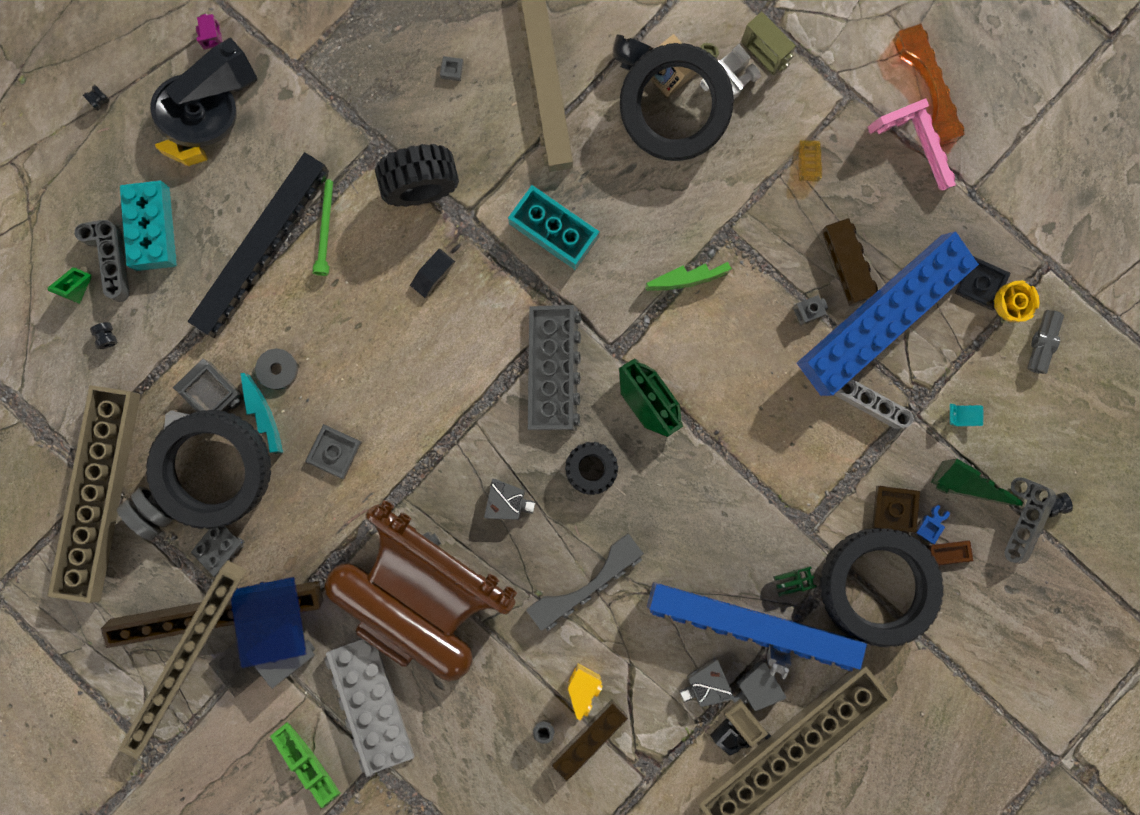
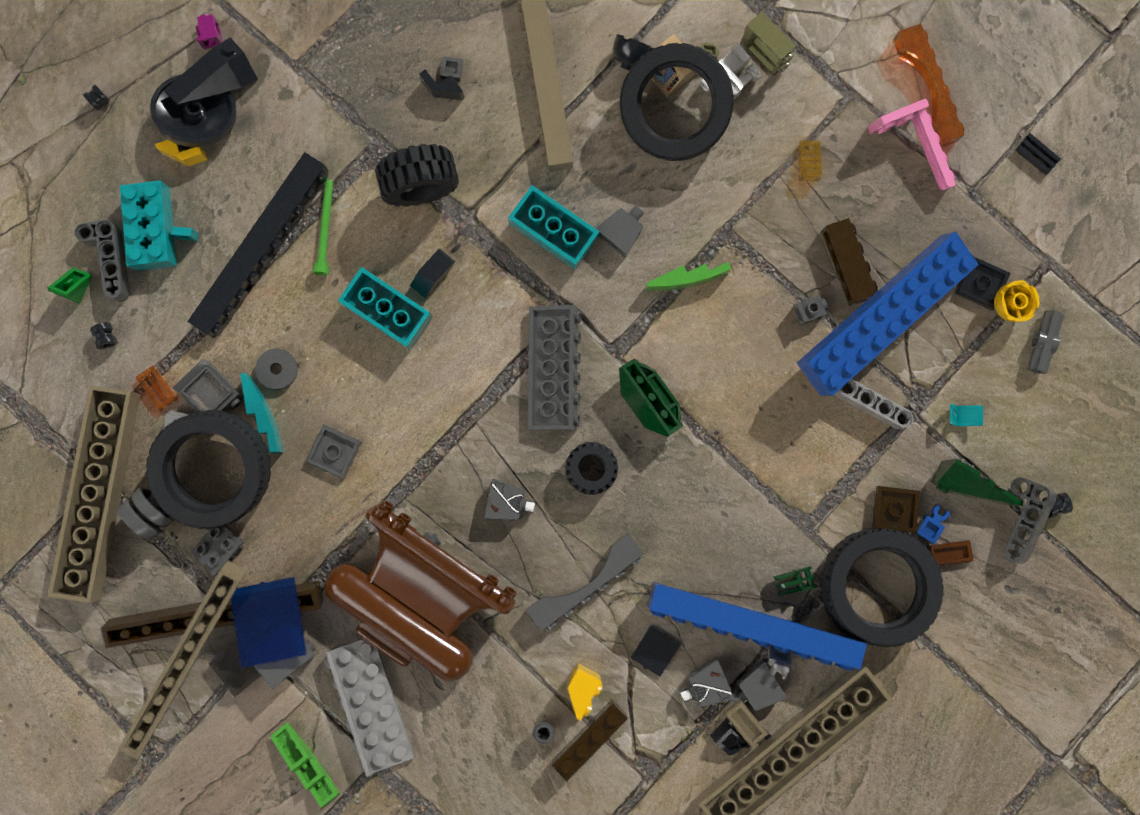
none -> clear orange tile [136,365,178,411]
none -> teal tile [170,226,199,241]
none -> teal brick [338,267,433,350]
none -> black slope [419,69,464,101]
none -> dark grey torso [596,206,644,258]
none -> black piece [631,626,680,677]
none -> black tile [1015,133,1061,176]

